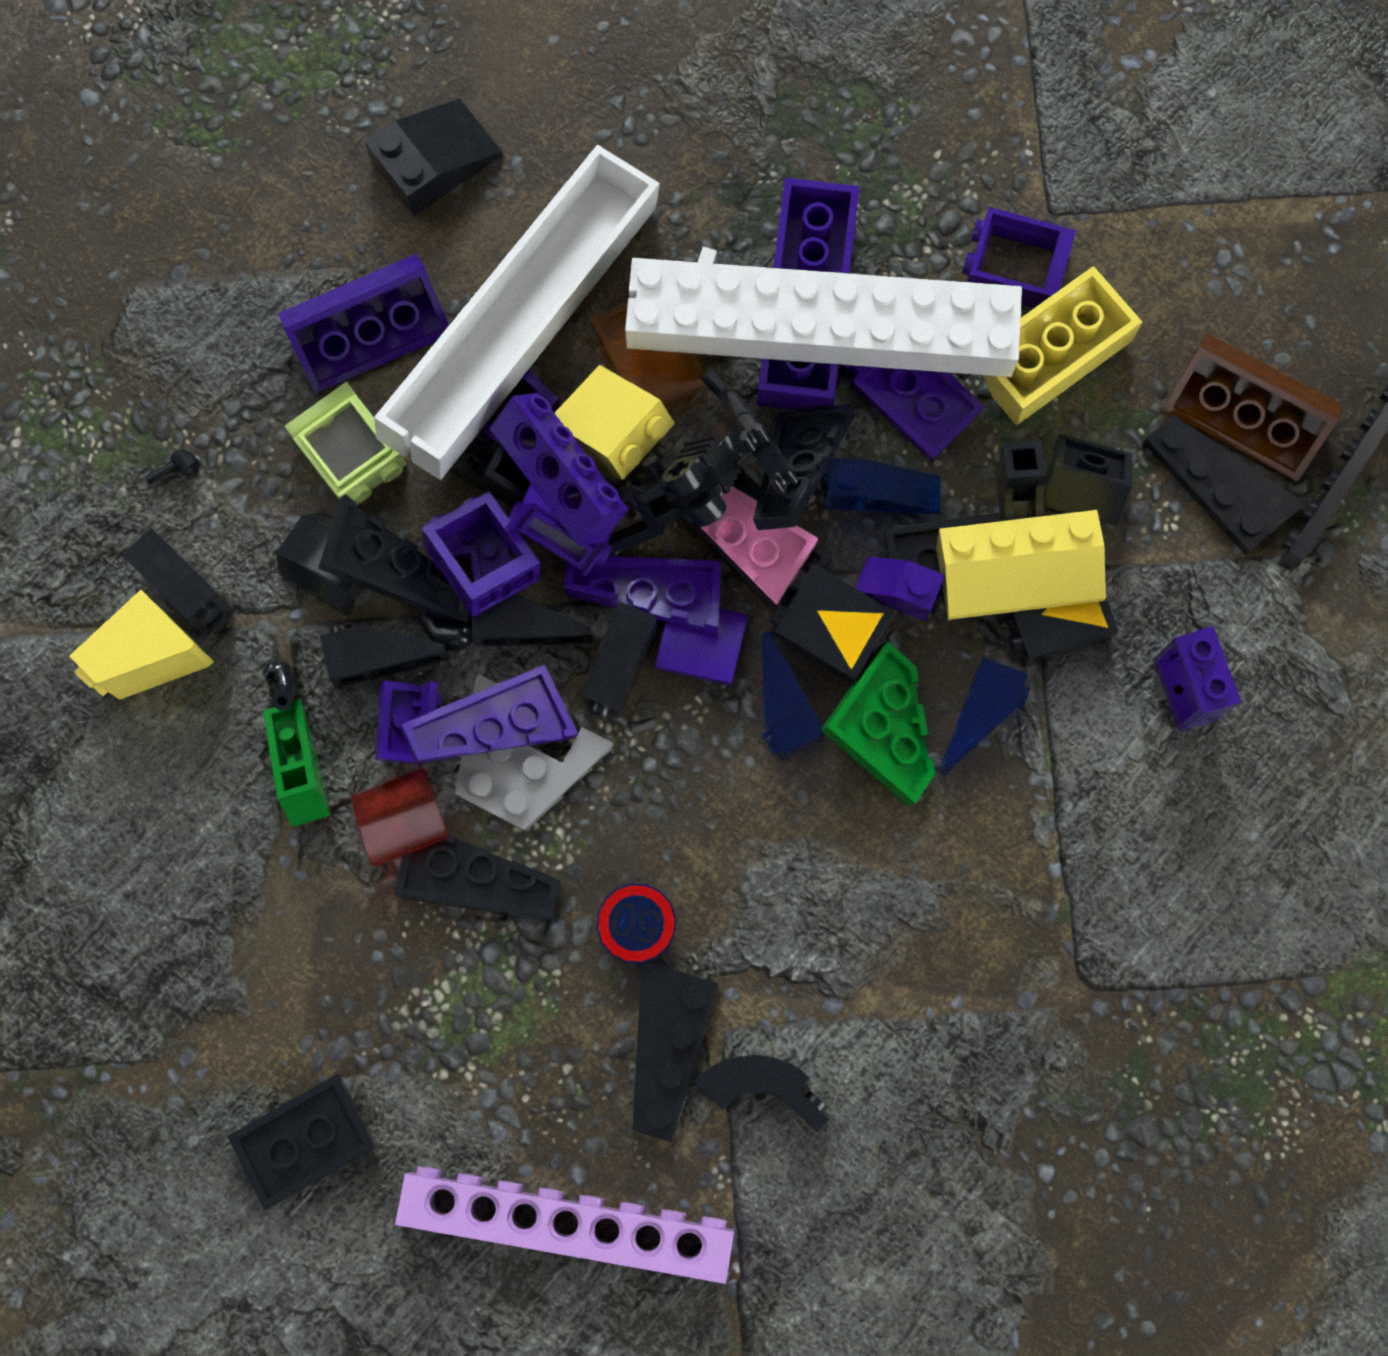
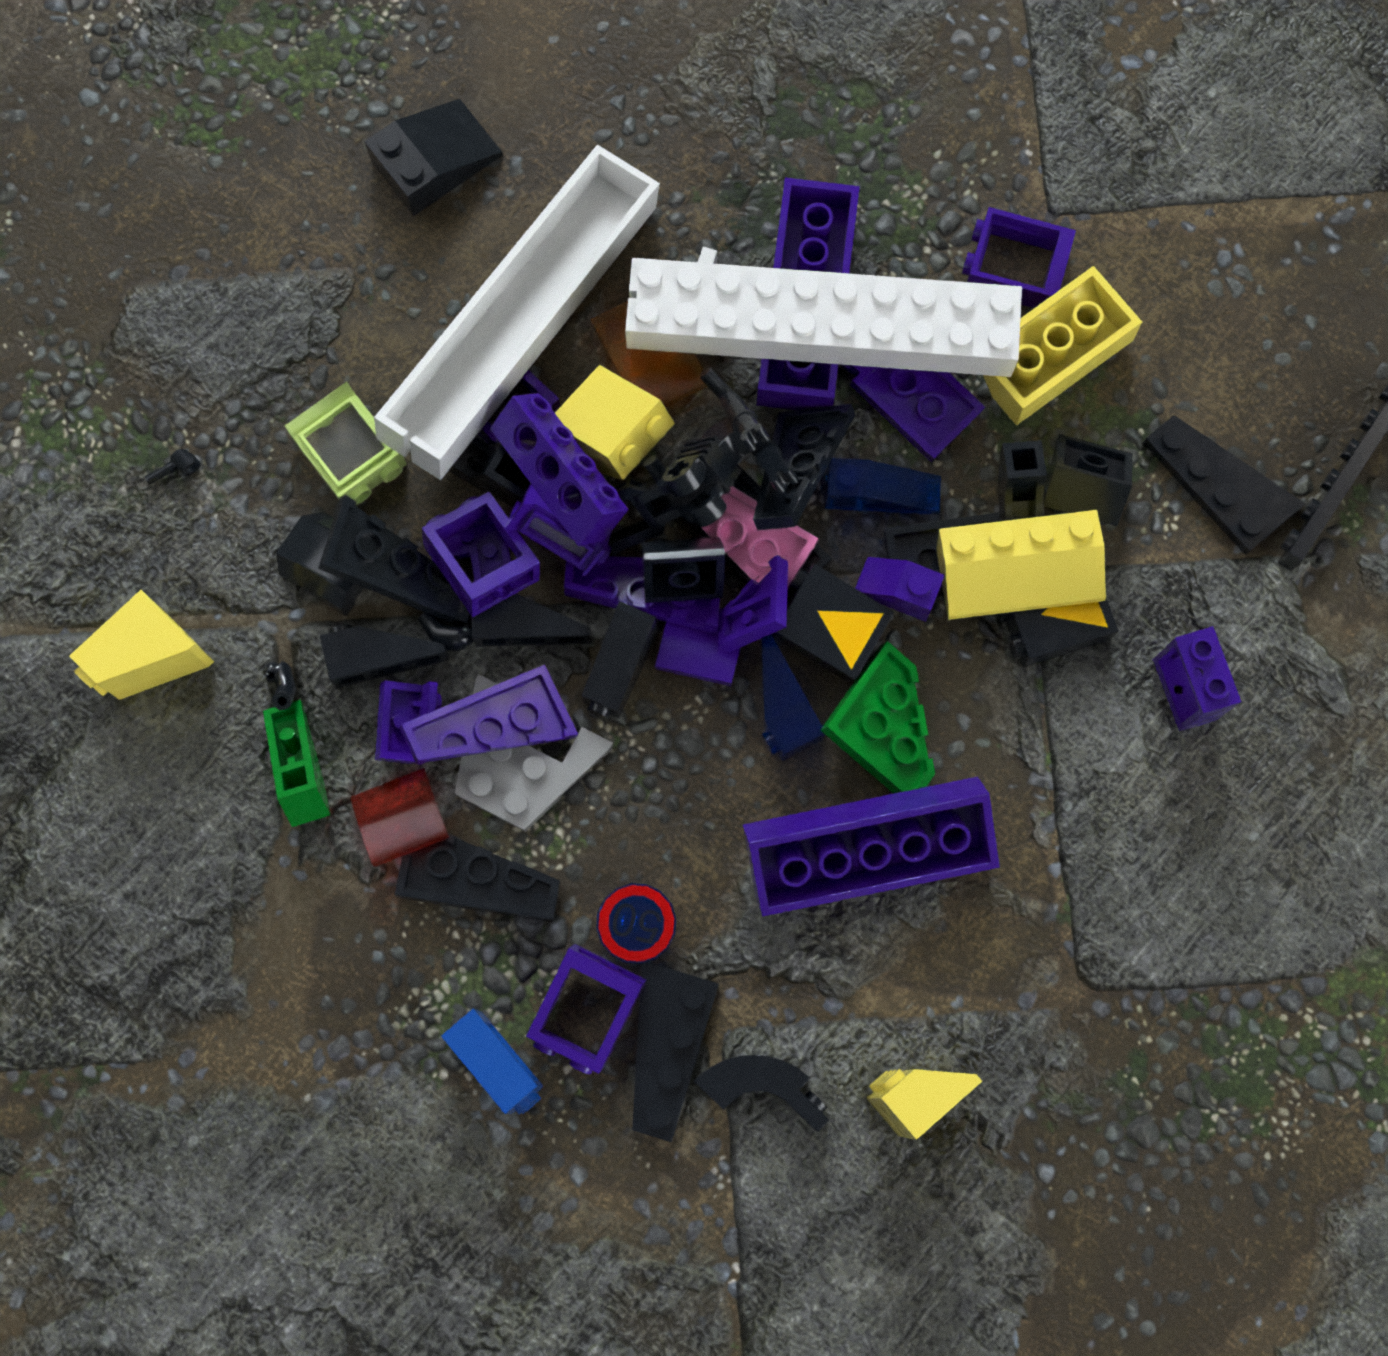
black brick [122,528,234,638] -> none
black plate [227,1074,377,1210] -> none
dark purple slope [278,254,449,394] -> none
lavender brick [395,1166,734,1284] -> none
clear blue slope [939,657,1030,775] -> none
reddish brown slope [1162,332,1342,482] -> none
none -> blue window [441,1008,544,1115]
none -> dark purple window [526,944,647,1074]
none -> black slope [641,536,725,603]
none -> dark purple wing [718,555,788,653]
none -> dark purple brick [743,776,1000,917]
none -> light yellow slope [866,1068,982,1140]

